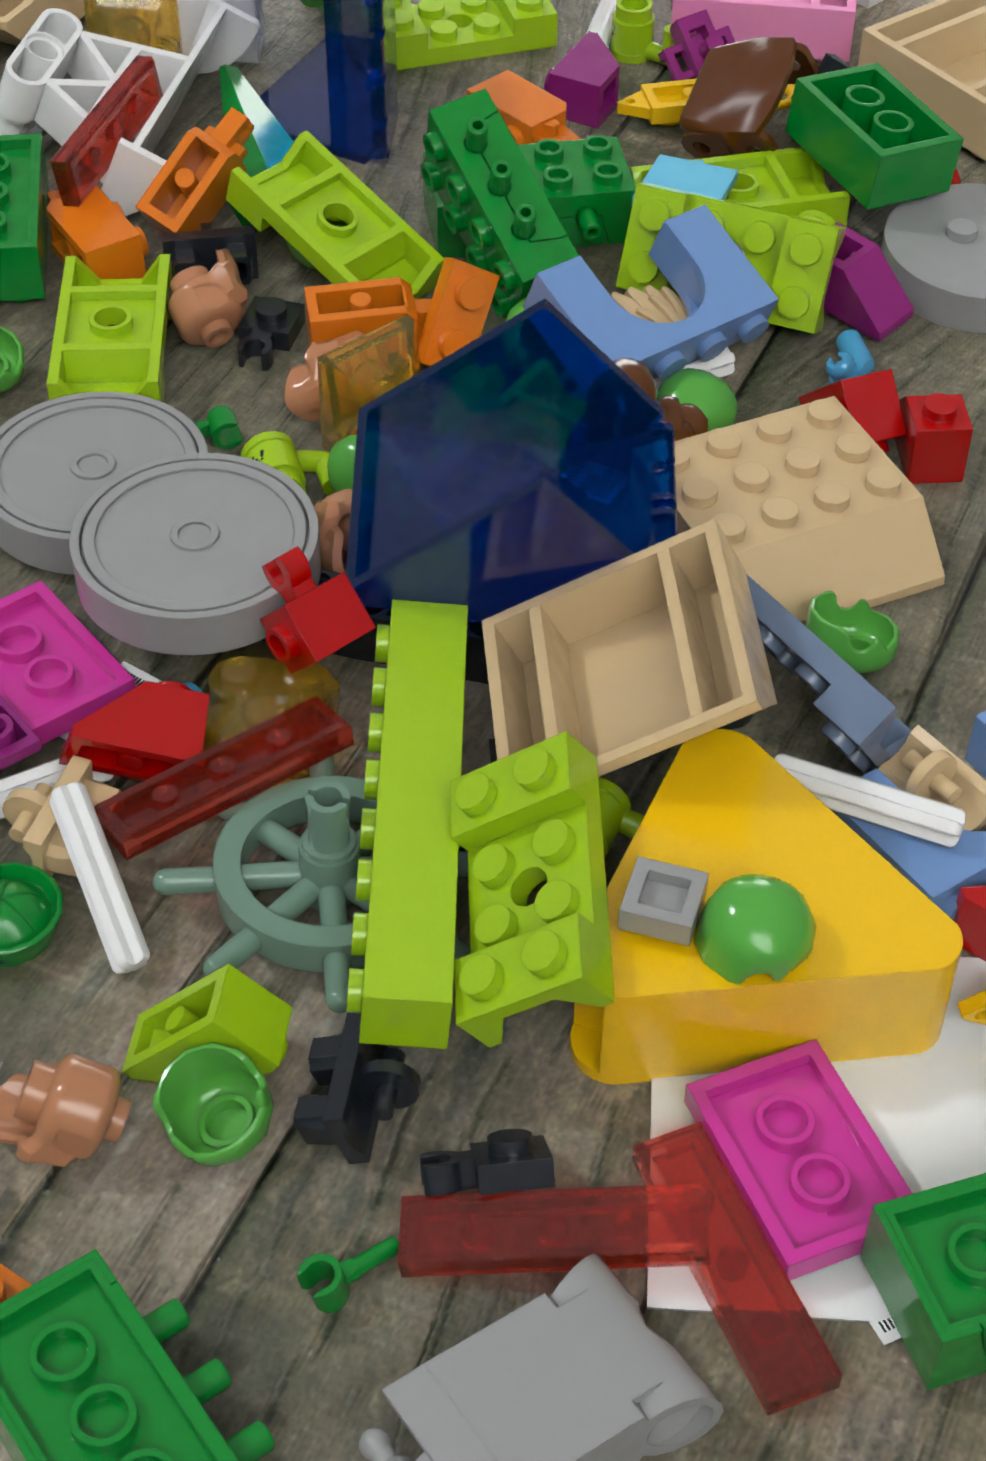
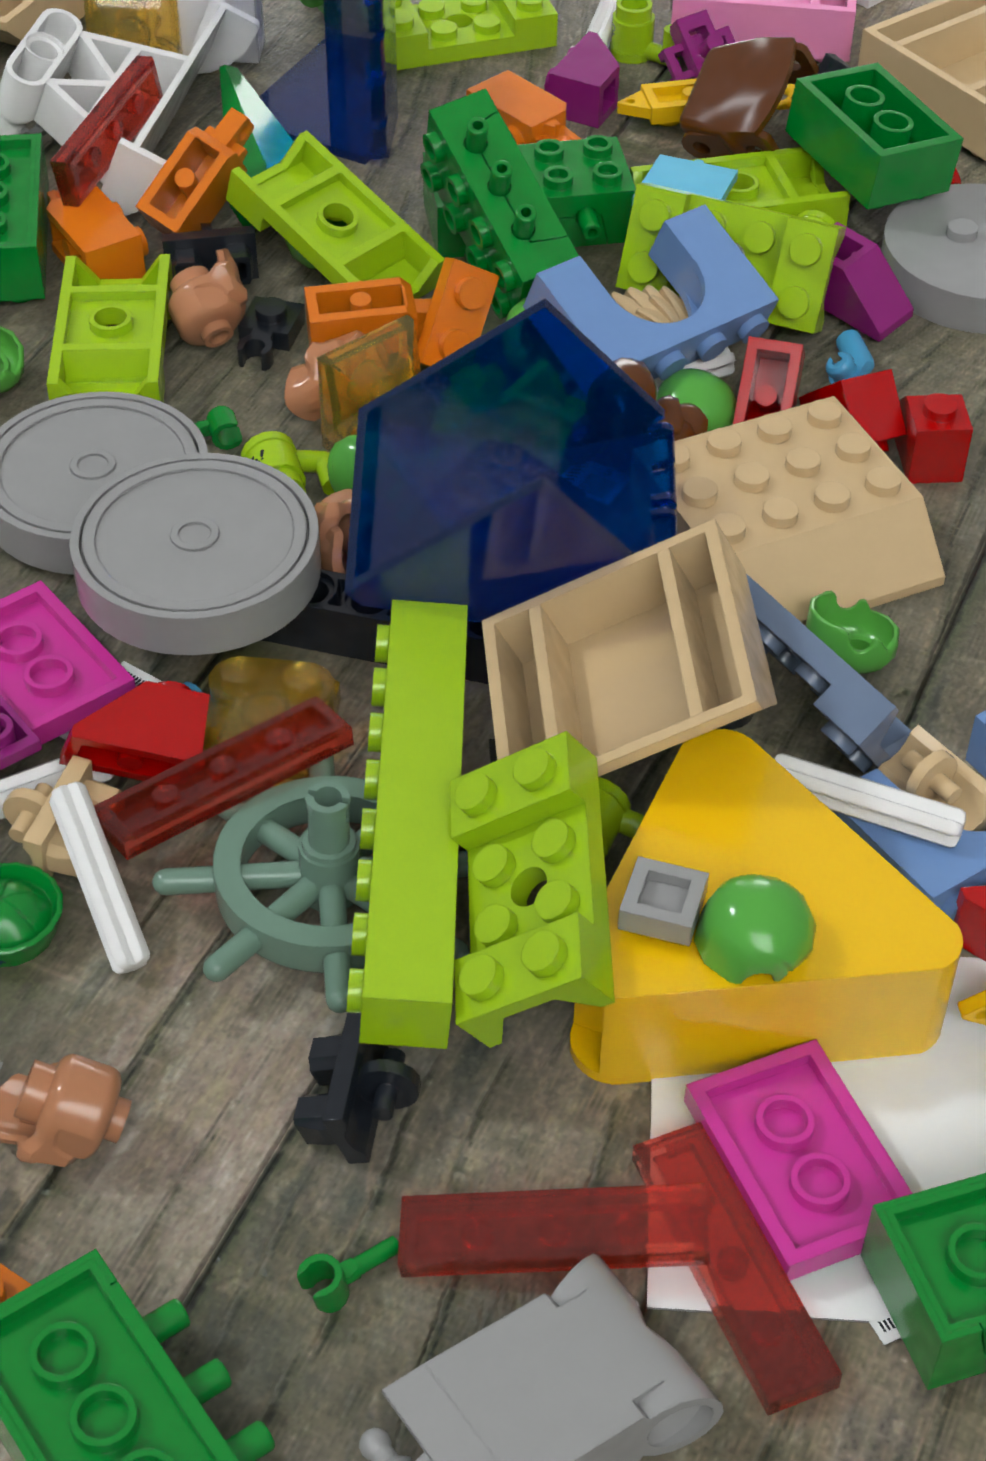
lime slope [122,964,293,1082] -> none
bright green hair [153,1042,274,1167] -> none
red brick [260,546,376,674] -> none
black plate [419,1129,555,1196] -> none
none -> red slope [733,336,805,424]

